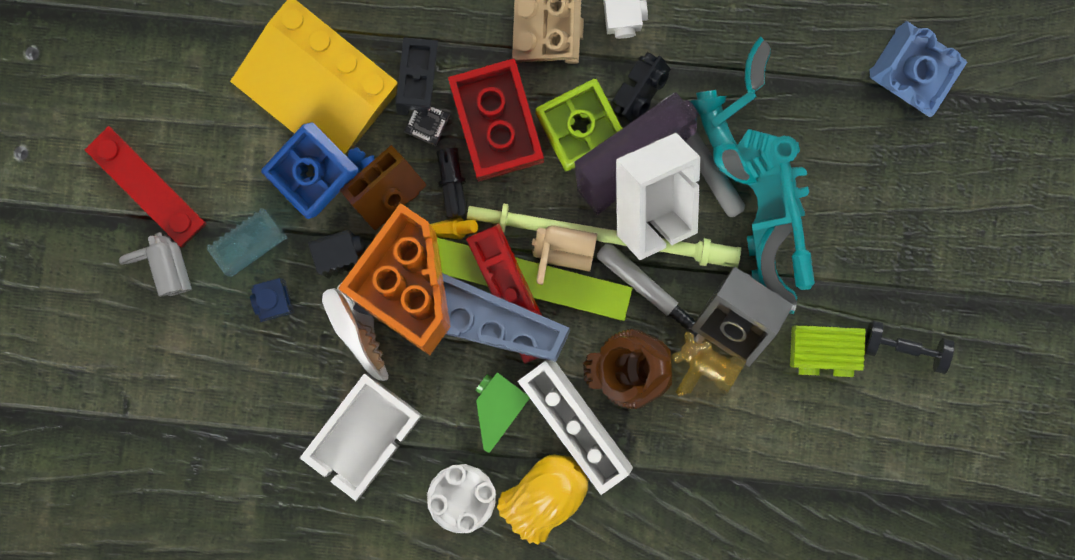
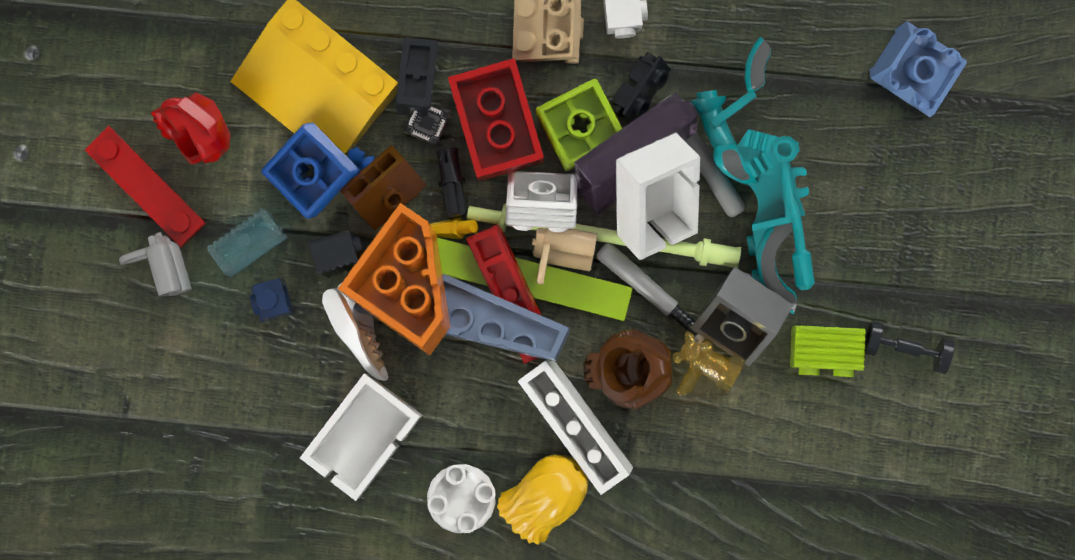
bright green slope [475,372,530,453] -> none
none -> red helmet [151,93,231,165]
none -> white brick [505,171,577,232]

